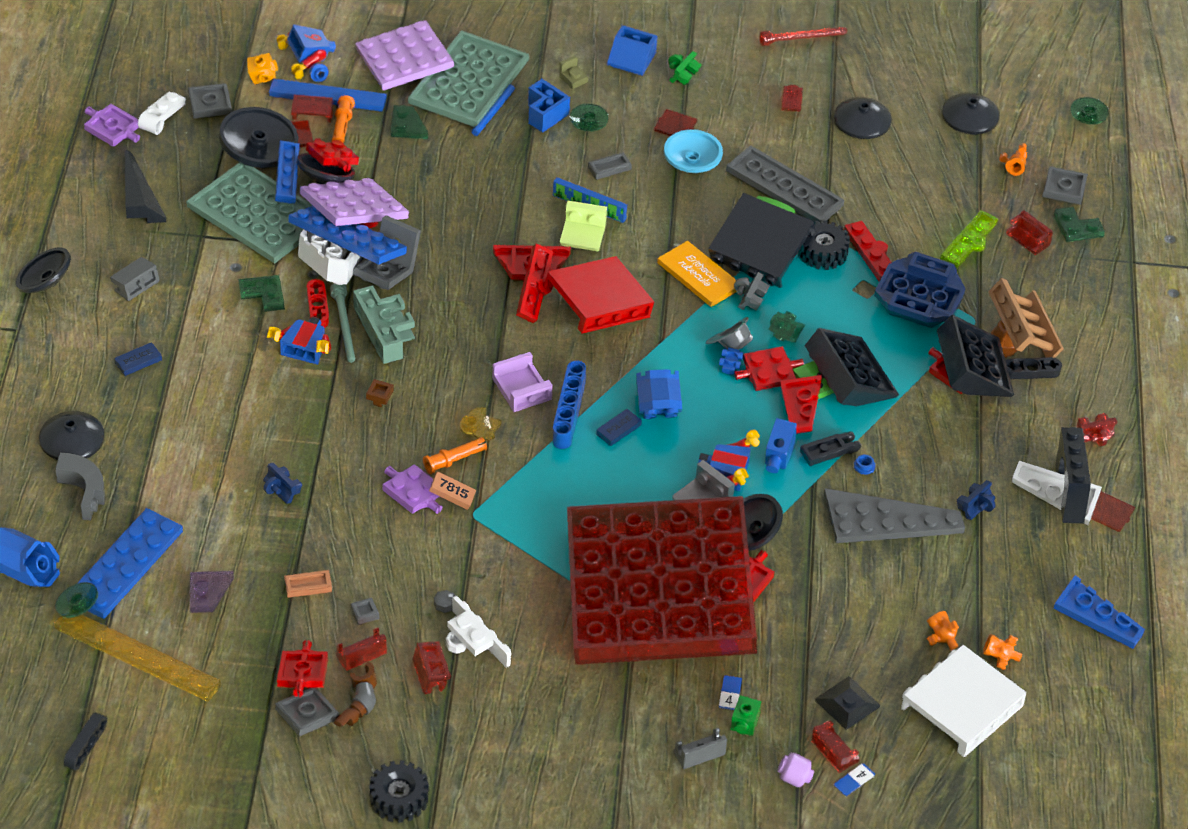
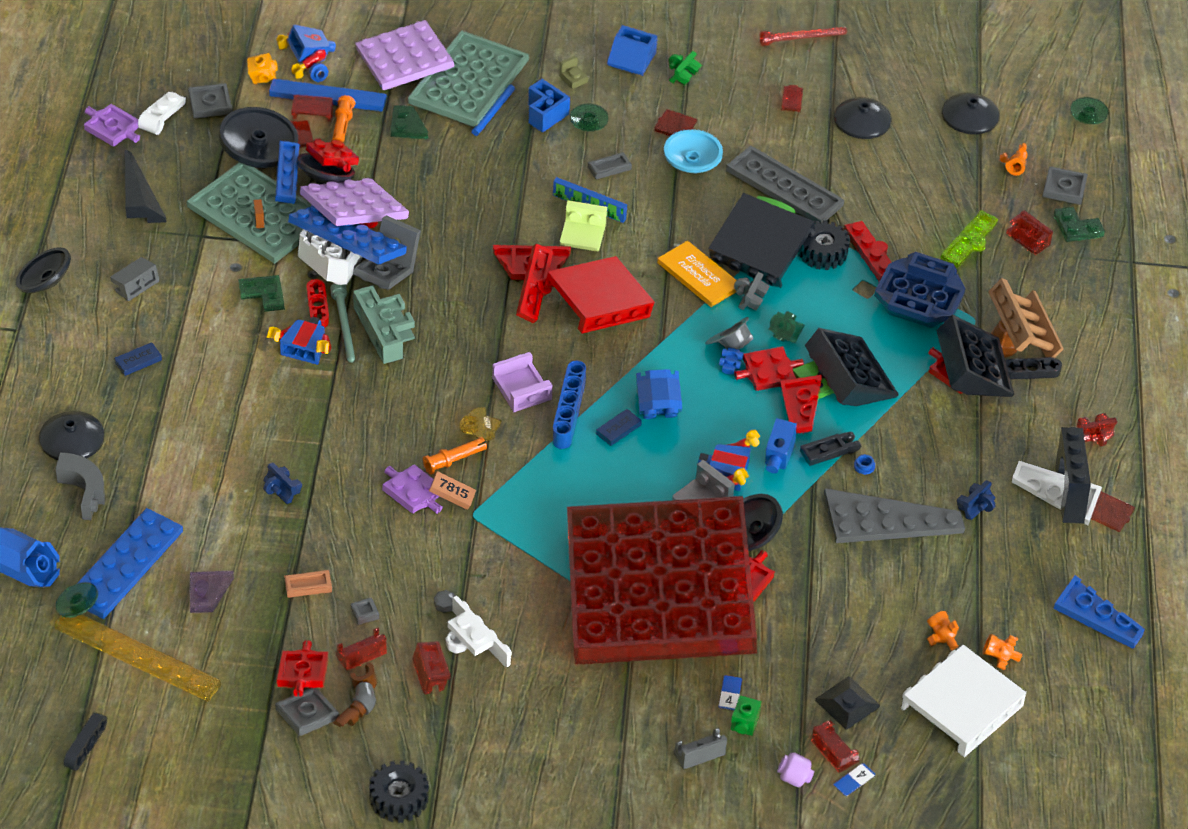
reddish brown tile [366,379,394,408] -> none
none -> dark orange tile [253,199,264,228]

